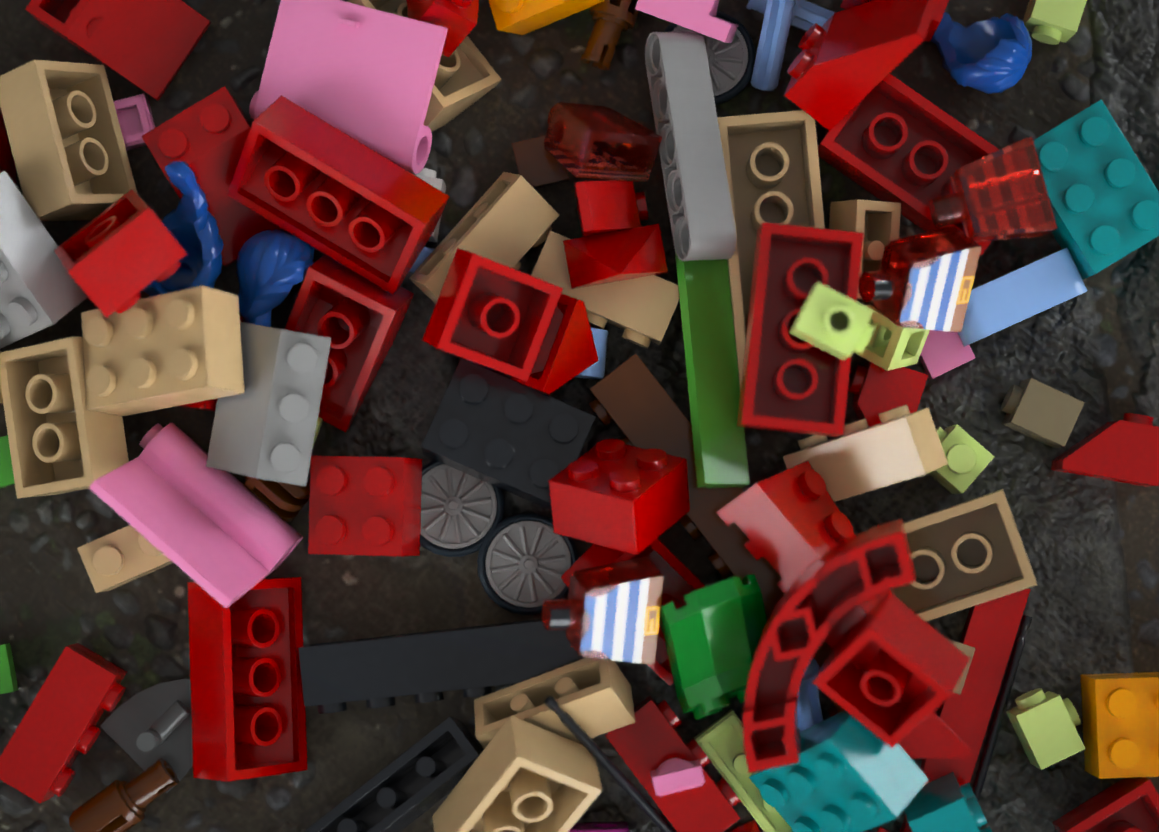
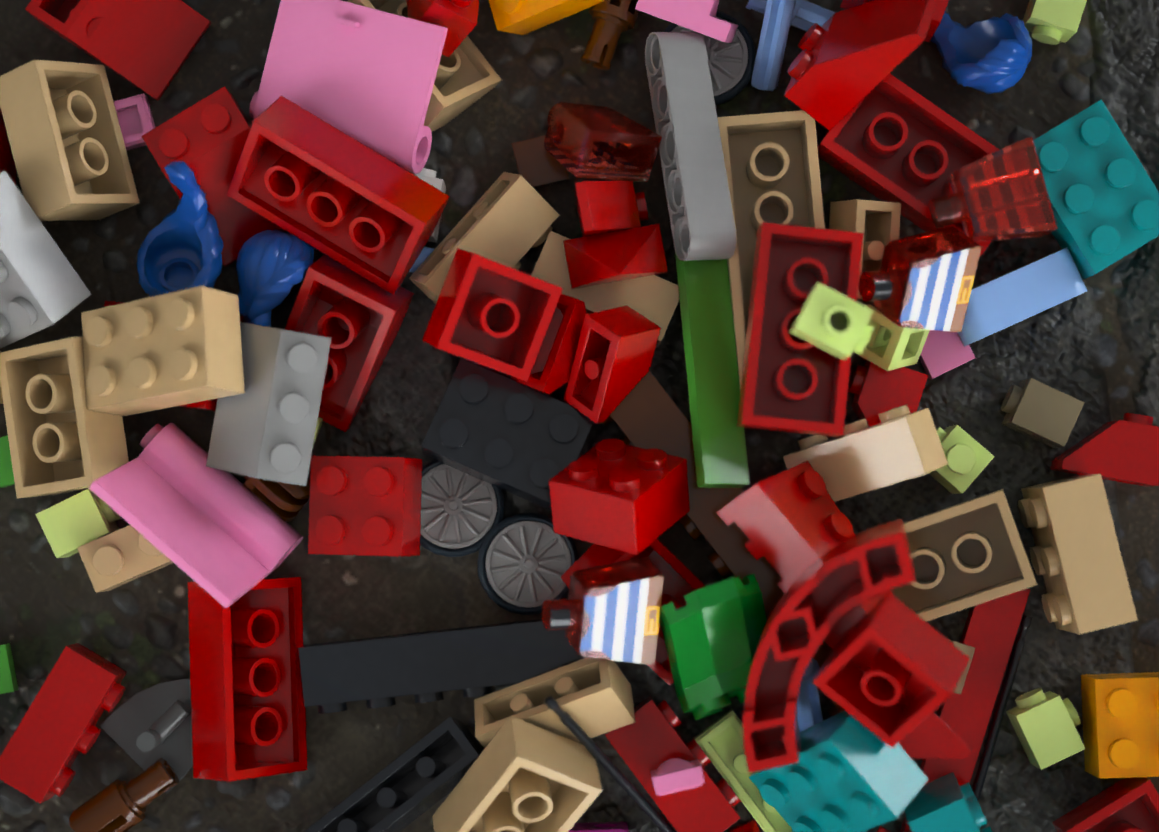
red brick [53,189,187,318] -> none
none -> yellowish green brick [35,488,120,558]
none -> red slope [564,305,661,424]
none -> tan brick [1018,474,1138,634]

